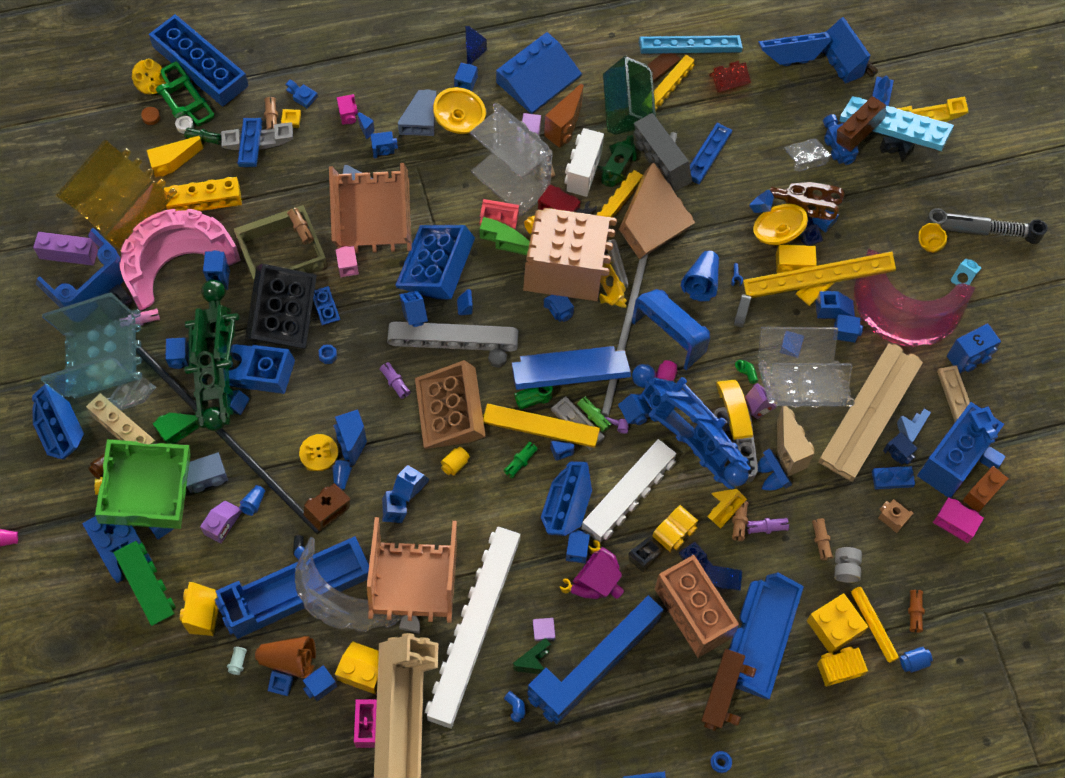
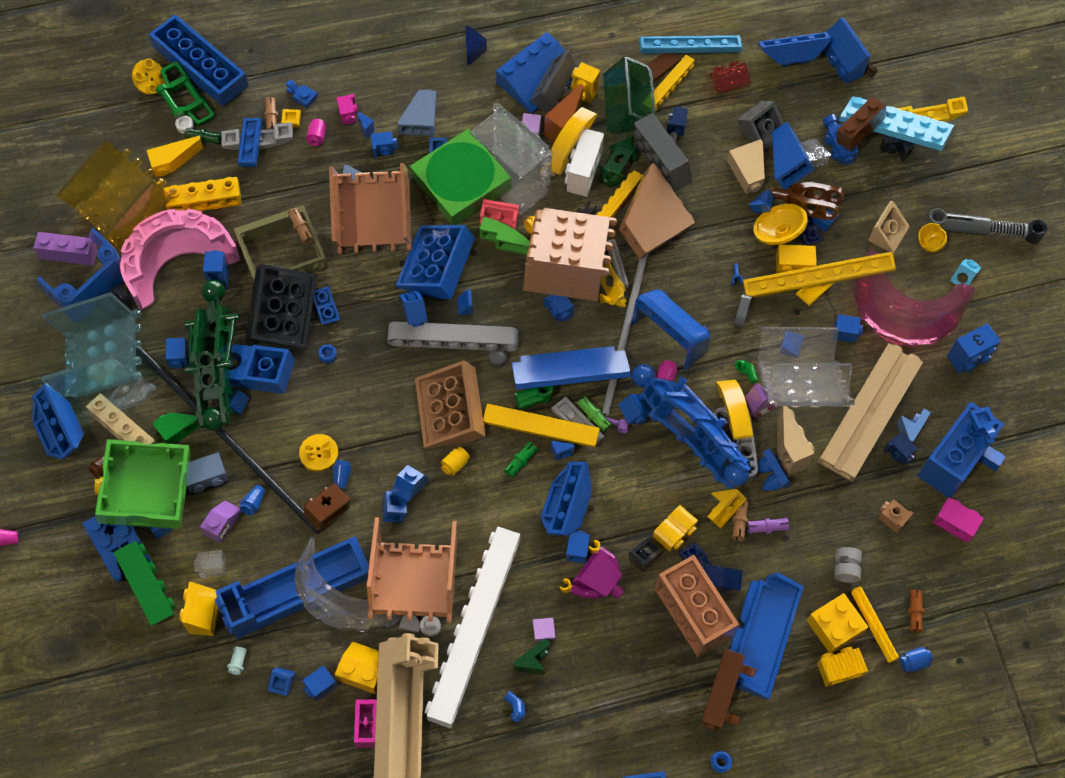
bright pink pin [119,308,160,328] -> none
dark orange tile [141,107,160,125] -> none
dark orange cone [255,636,316,678] -> none
black arm [293,535,313,561] -> none
blue slope [333,409,367,466] -> none
bright pink brick [336,246,359,277] -> none
medium lavender pin [380,362,411,399] -> none
yellow dish [433,87,486,134] -> none
blue brick [454,63,478,91] -> none
blue brick [528,595,663,724] -> none
dark red brick [538,184,581,212] -> none
white brick [582,439,676,543] -> none
blue cone [681,251,719,301] -> none
blue tile [690,123,733,185] -> none
medium nougat pin [812,518,833,561] -> none
blue slope [816,291,855,319] -> none
blue tile [872,76,894,106] -> none
blue tile [872,466,915,489] -> none
tan tile [937,365,970,422] -> none
dark orange brick [963,466,1009,513] -> none
none -> clear brick [194,550,226,578]
none -> dark pink brick [306,119,326,146]
none -> tile [410,128,512,225]
none -> white tile [420,616,441,637]
none -> blue slope [429,137,448,153]
none -> dark grey slope [529,50,577,113]
none -> yellow slope [545,108,598,175]
none -> yellow brick [571,62,600,104]
none -> dark blue brick [667,106,688,136]
none -> tan slope [727,139,765,194]
none -> dark grey slope [737,101,784,151]
none -> blue slope [772,122,815,190]
none -> tan slope [868,201,910,253]

